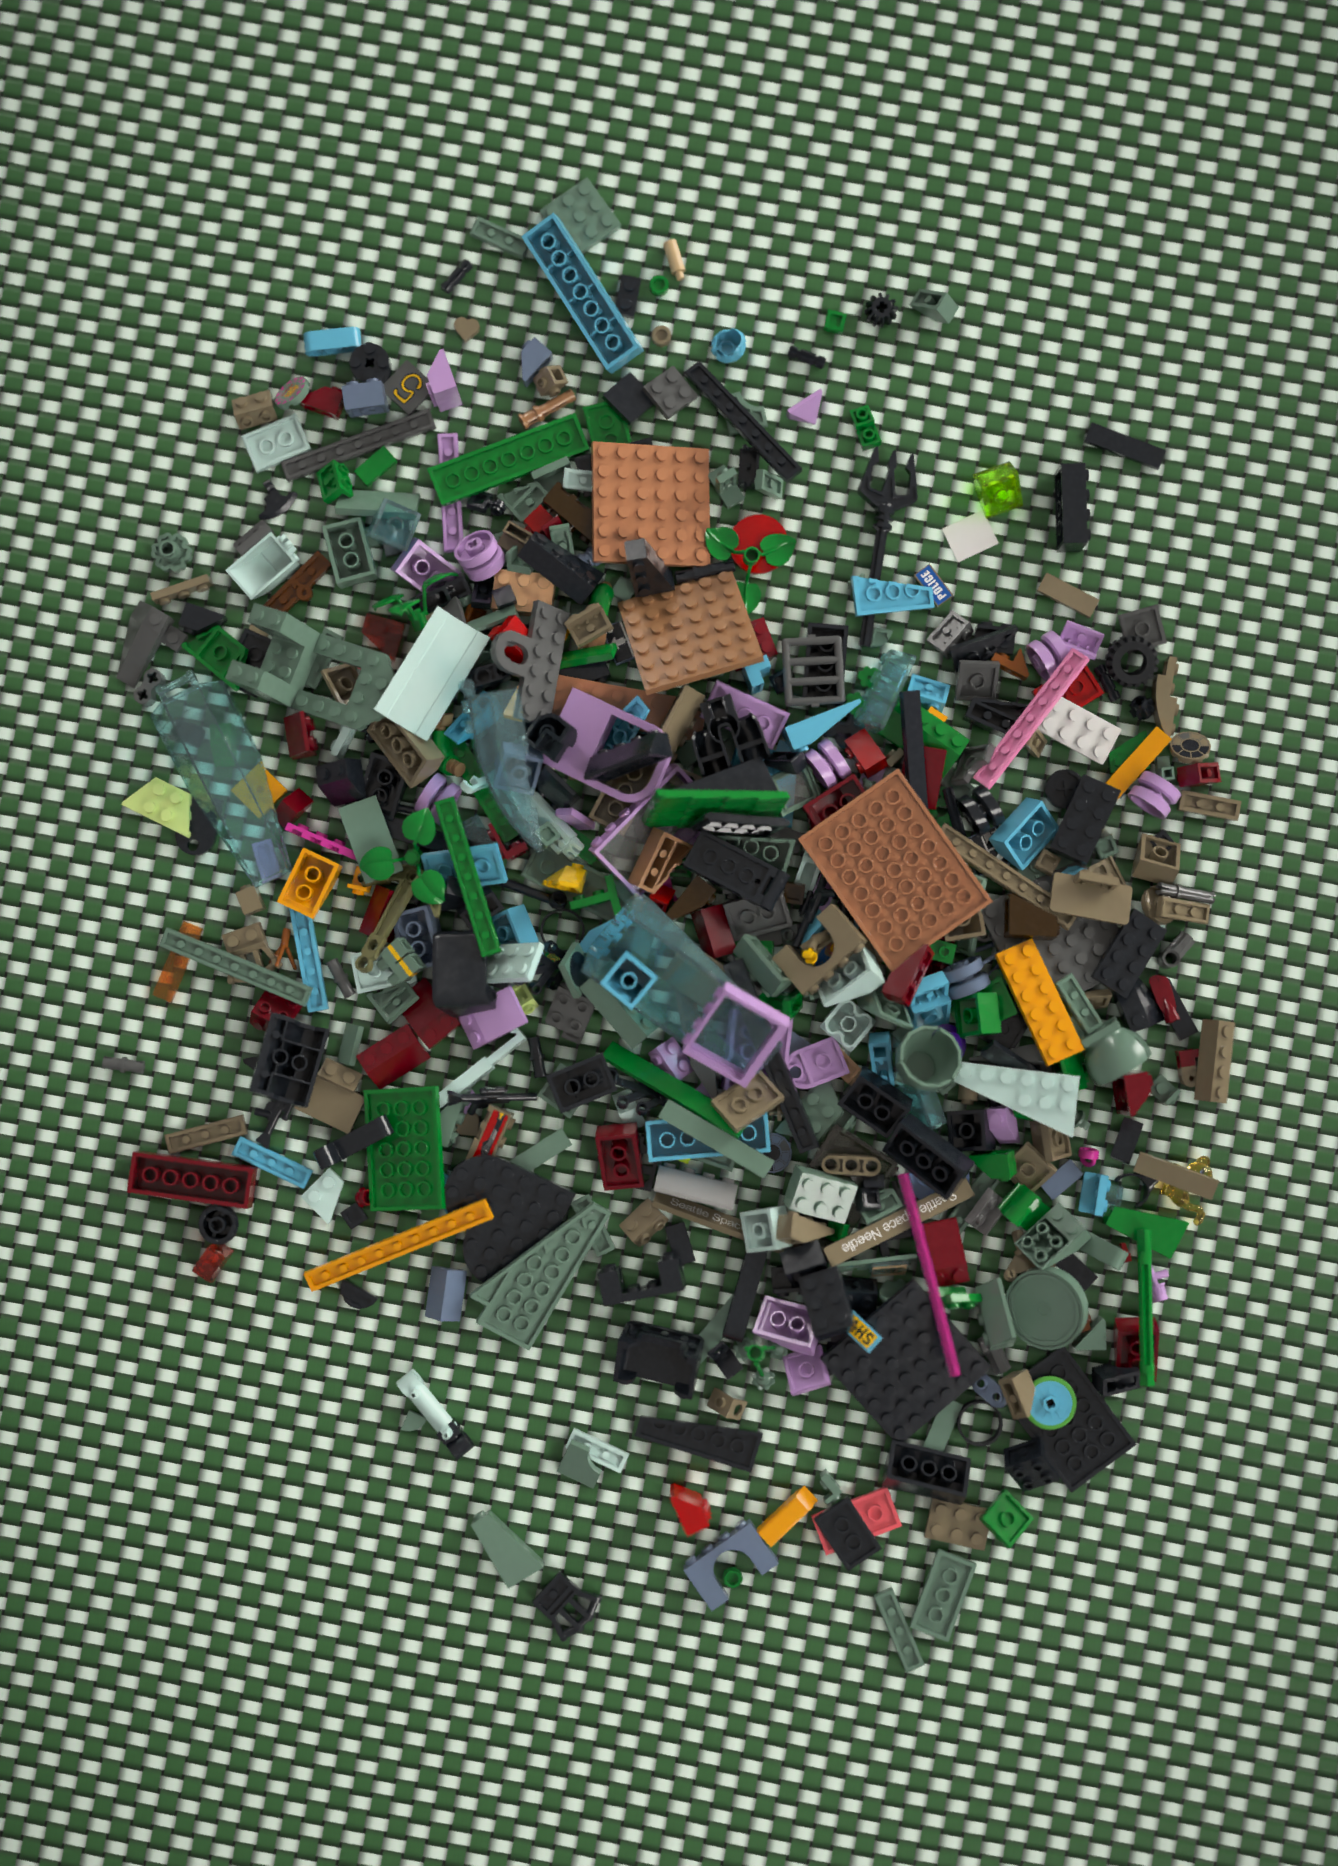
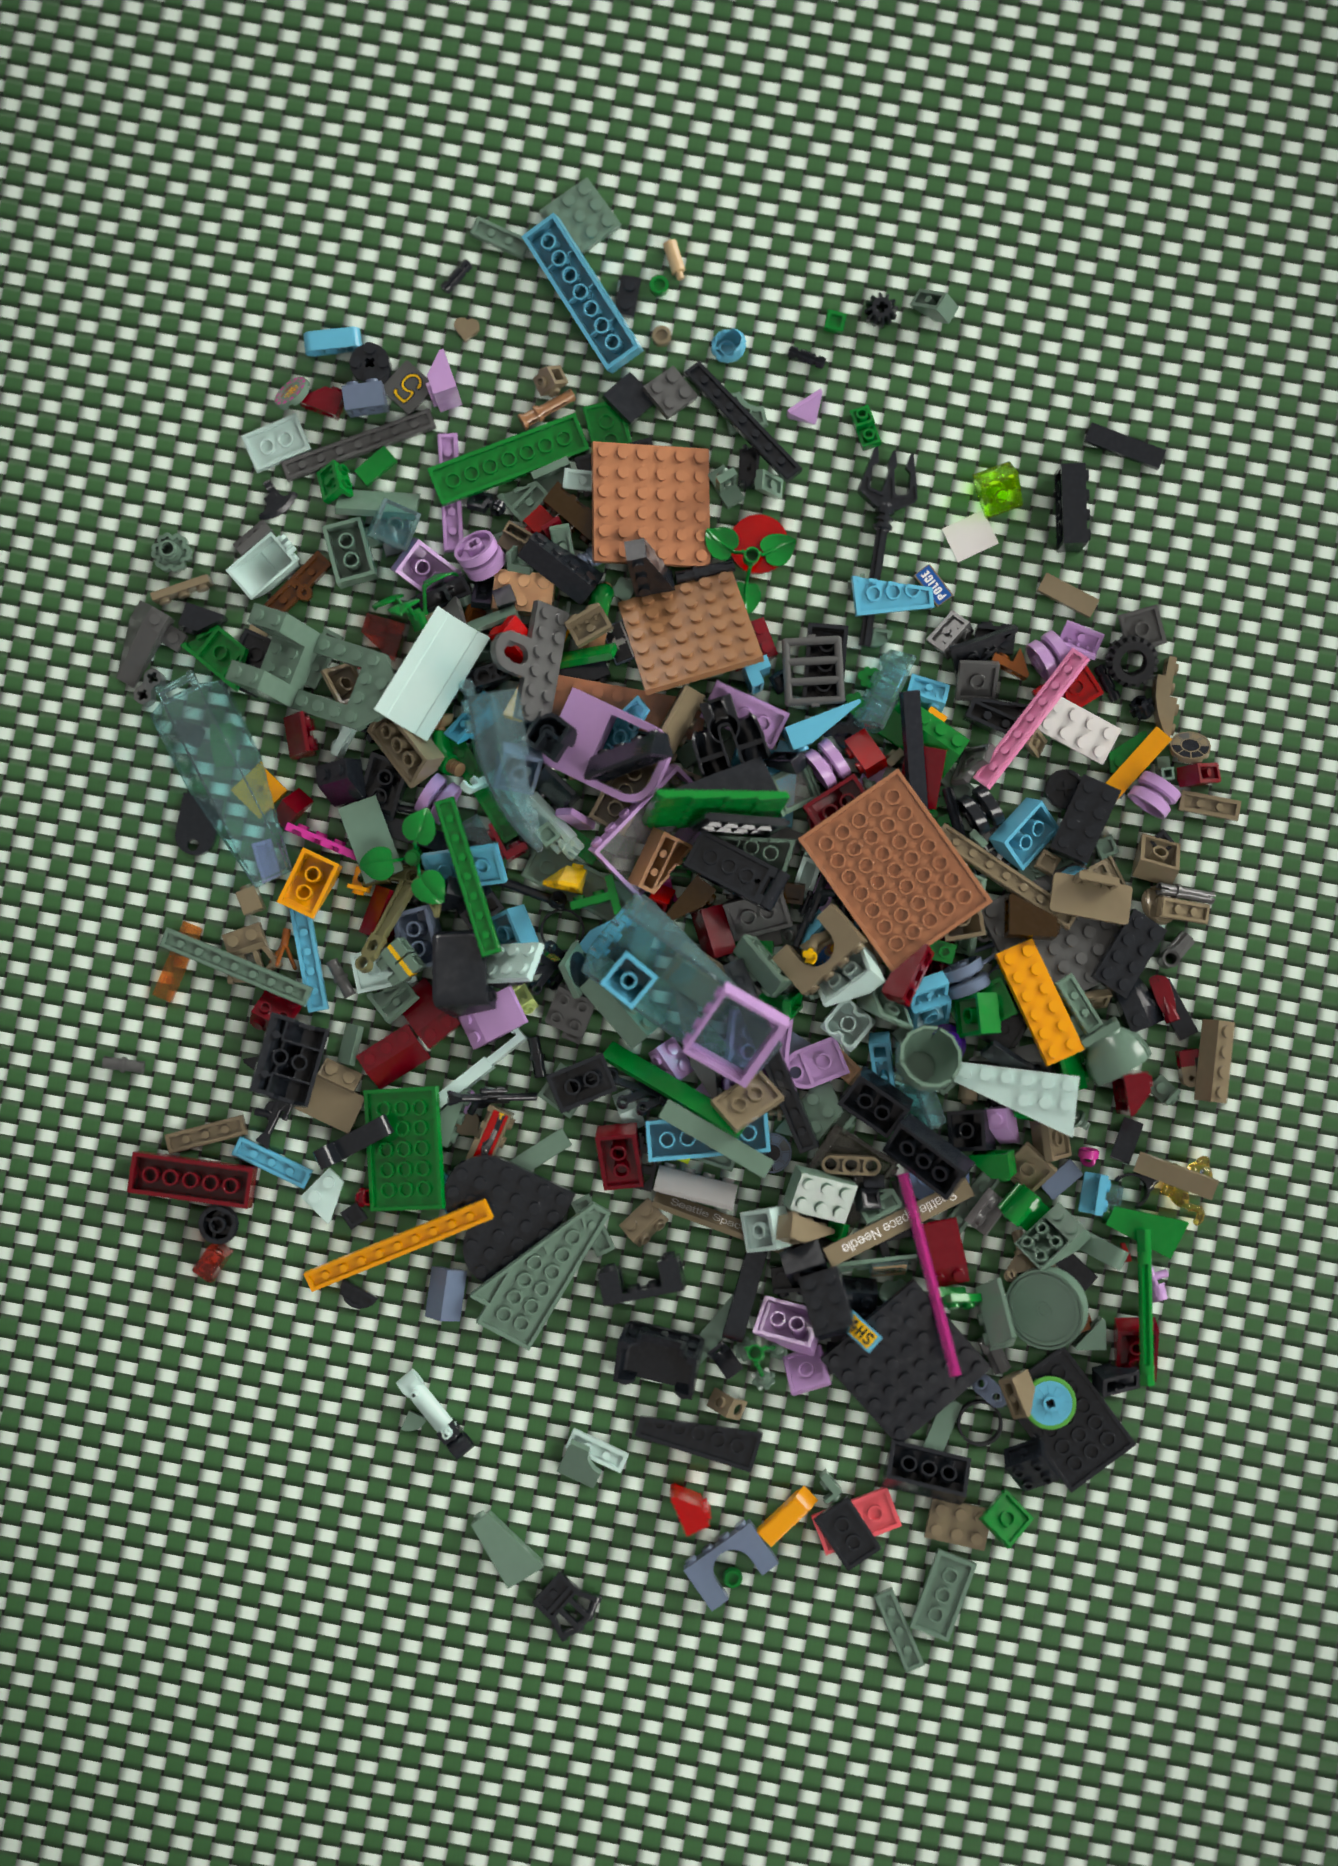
yellowish green wing [121,777,192,838] -> none
dark tan bracket [232,390,278,430] -> none
sand blue slope [521,337,553,387] -> none
black tile [665,1221,696,1265] -> none
none -> sand green tile [967,829,988,848]

